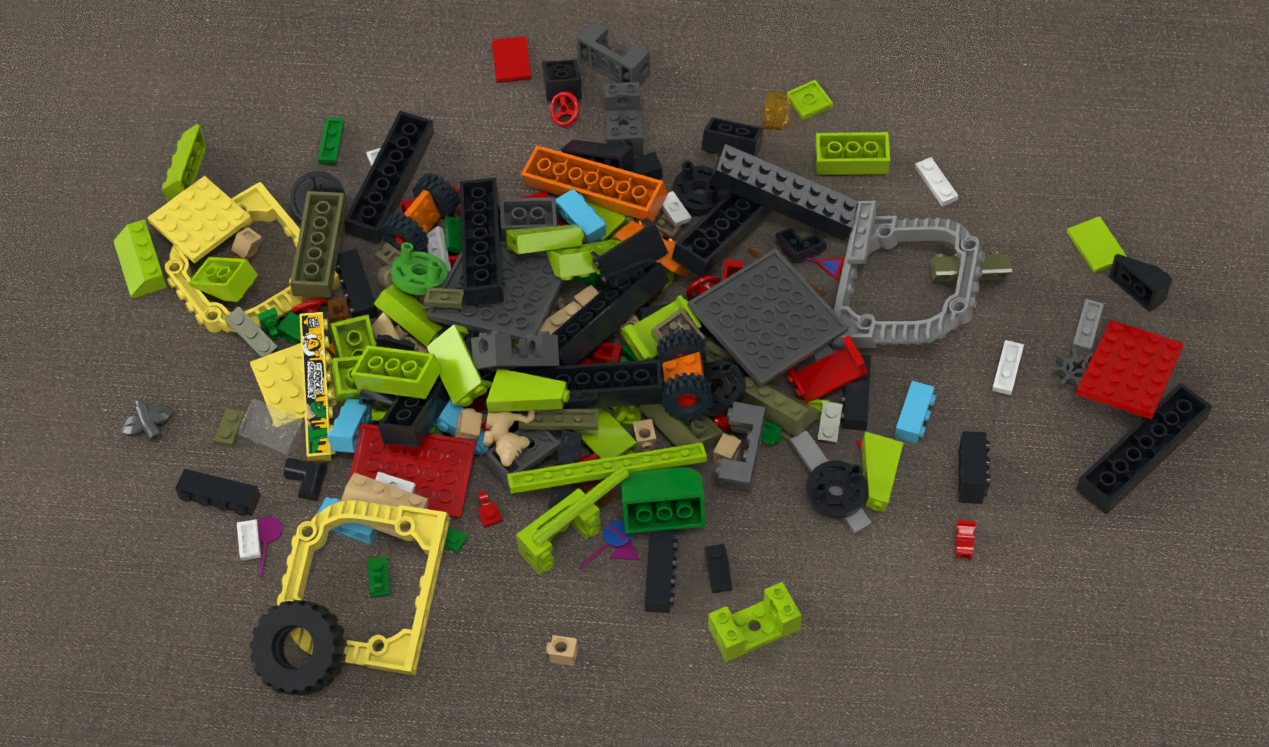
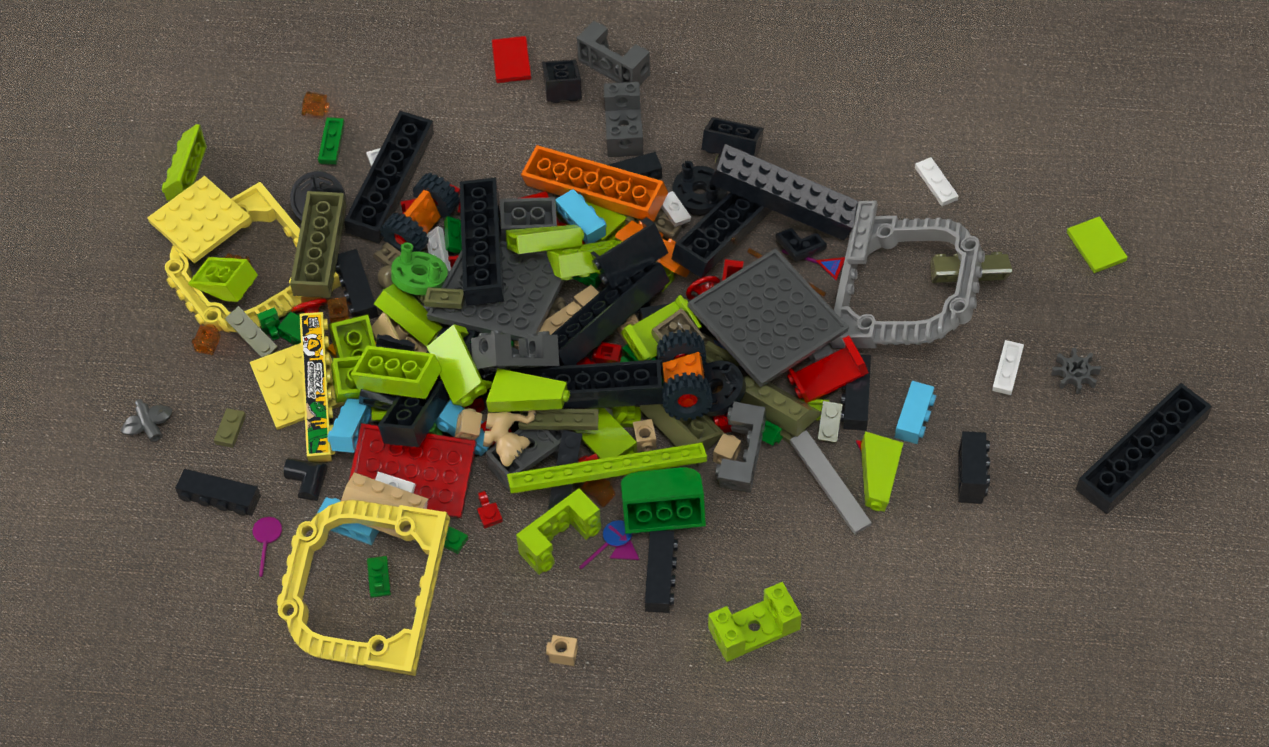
lime slope [114,219,167,299] -> none
tan brick [231,227,262,259] -> none
clear tile [237,398,304,456] -> none
white plate [237,519,261,561] -> none
black tyre [249,600,347,695] -> none
lime axle [532,466,629,545] -> none
red piece [550,91,580,127] -> none
black brick [561,139,635,171] -> none
black slope [705,544,732,594] -> none
clear yellow brick [763,91,790,131] -> none
lime tile [785,80,833,120] -> none
black piece [806,460,867,519] -> none
lime brick [815,132,890,175] -> none
red leg [955,519,976,559] -> none
light grey tile [1072,299,1104,352] -> none
red plate [1076,320,1184,420] -> none
black slope [1109,254,1172,312] -> none
none -> clear orange brick [192,324,221,355]
none -> clear orange brick [302,91,330,116]

